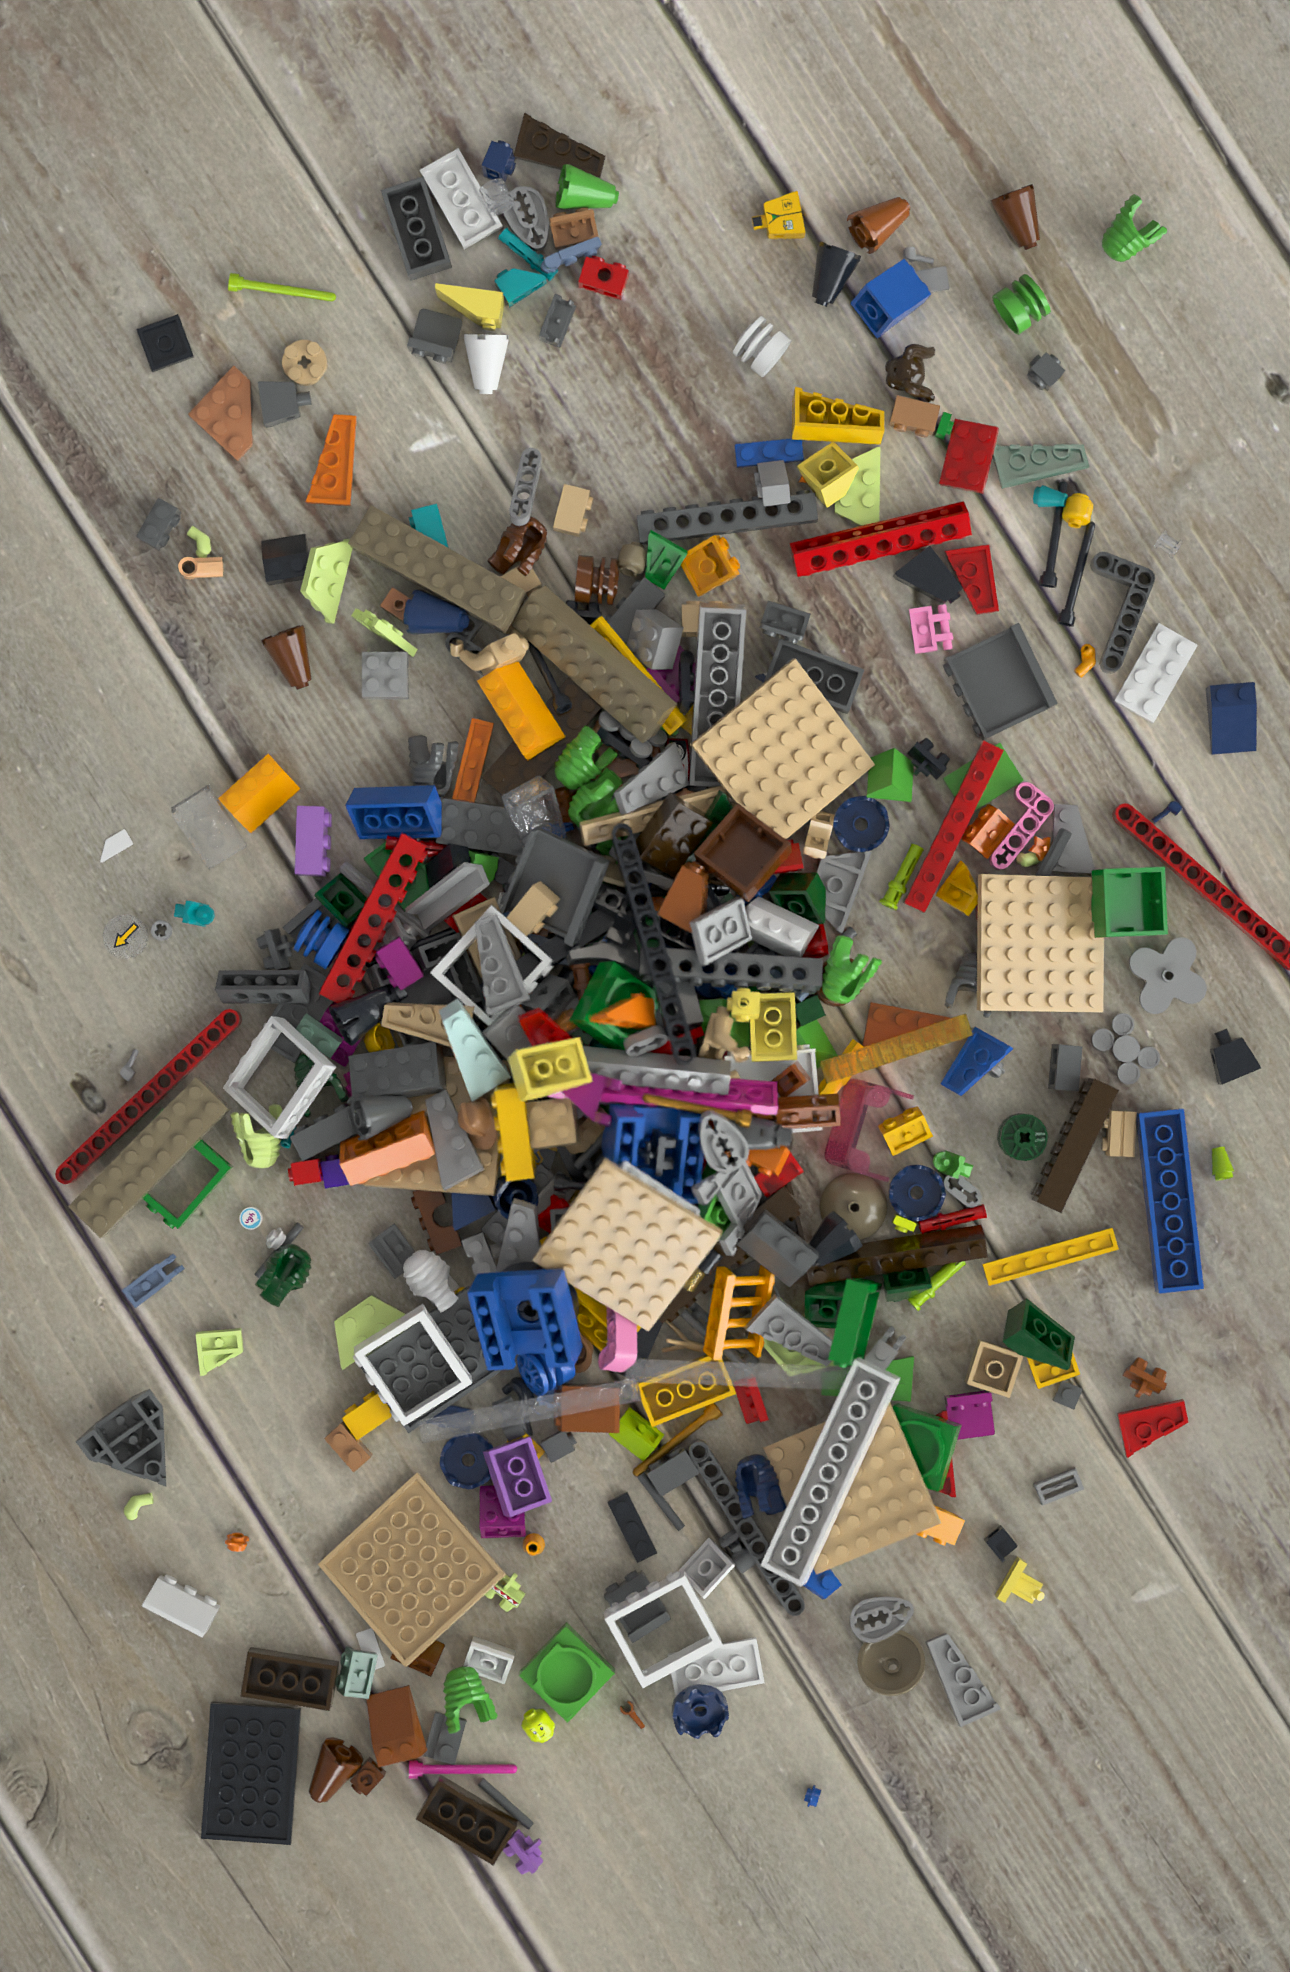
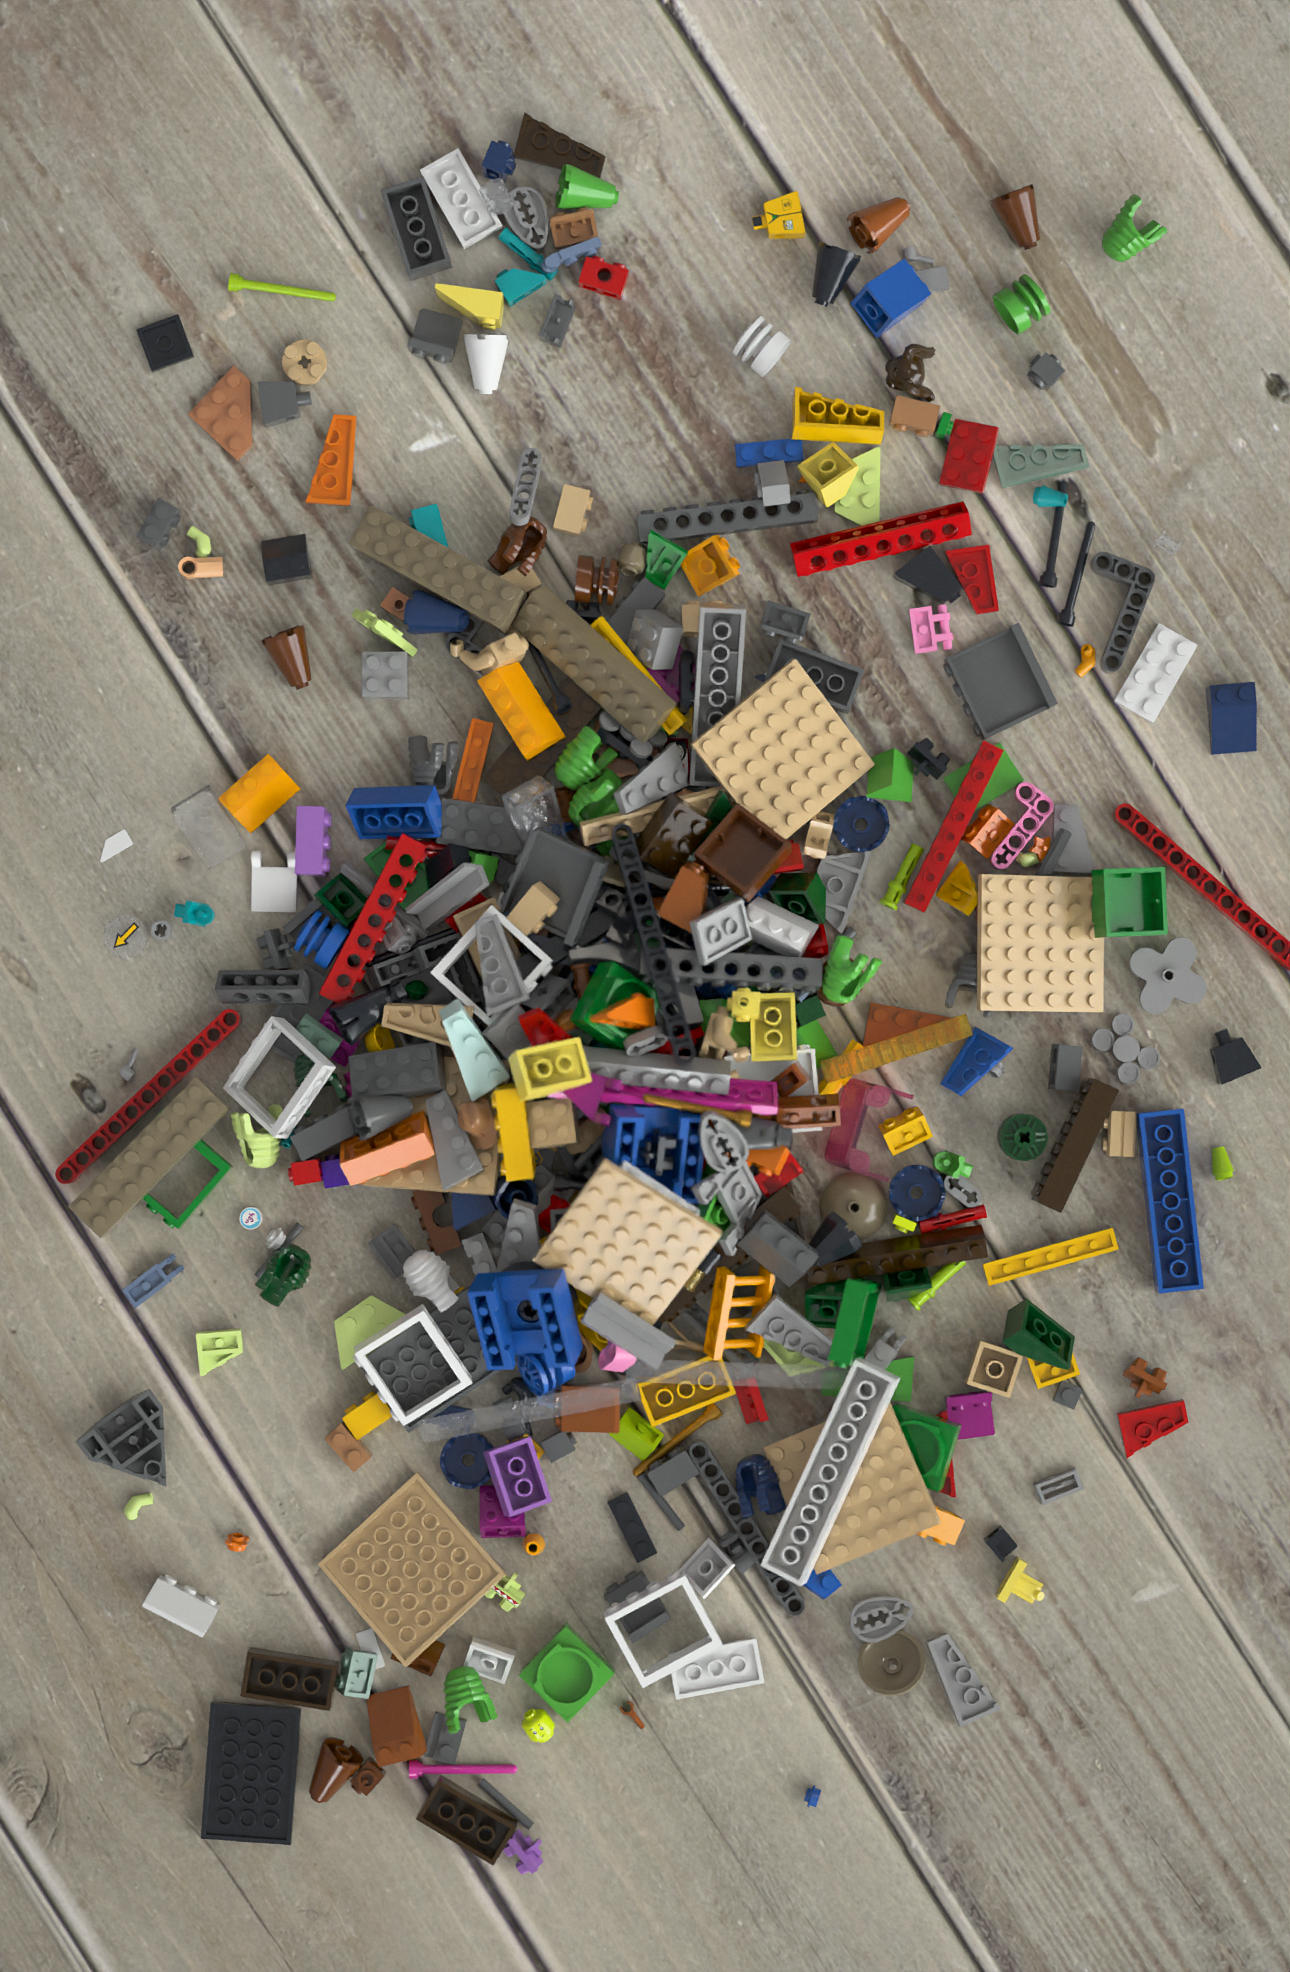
yellowish green wing [300,539,352,624] -> none
magenta brick [375,935,424,990] -> none
dark blue plate [672,1684,729,1739] -> none
yellow head [1062,493,1093,528] -> none
dark blue hand [1152,801,1183,823] -> none
none -> white flag [251,851,297,912]
none -> dark green plate [405,980,428,1000]
none -> light grey panel [581,1293,676,1370]

